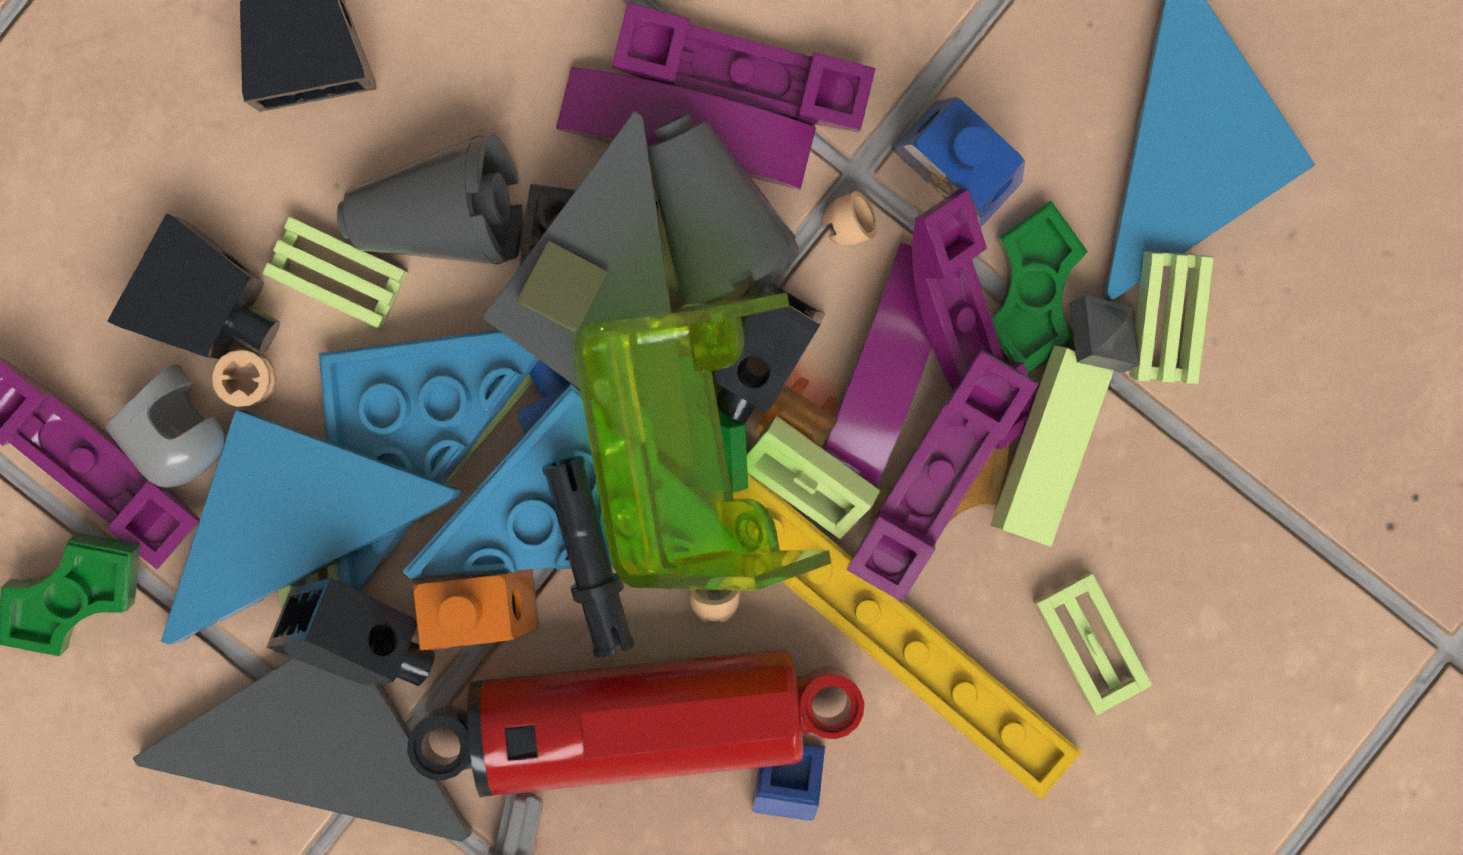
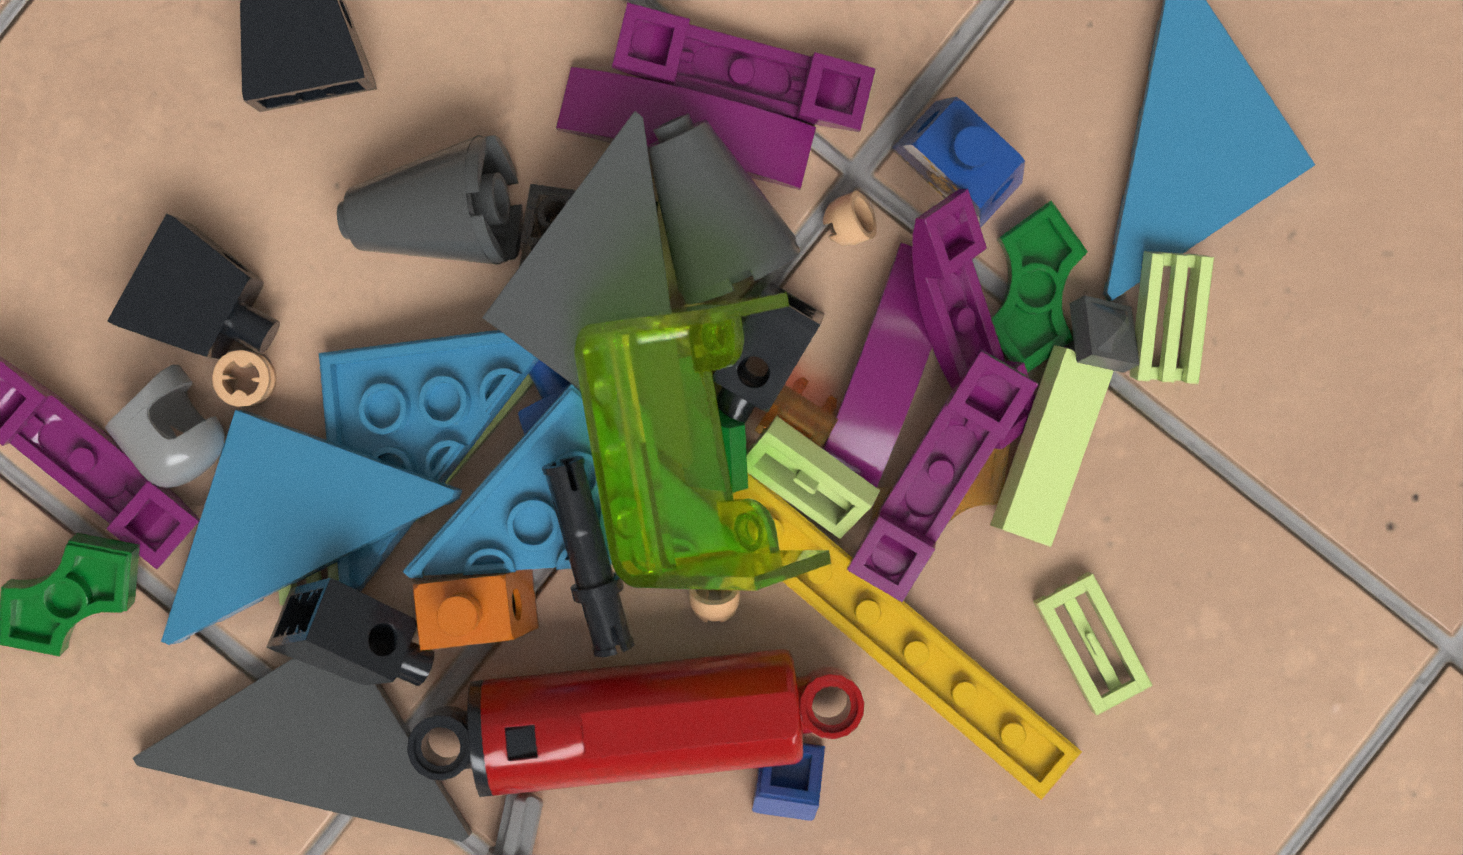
yellowish green tile [262,217,408,329] -> none
olive slope [516,241,608,333] -> none

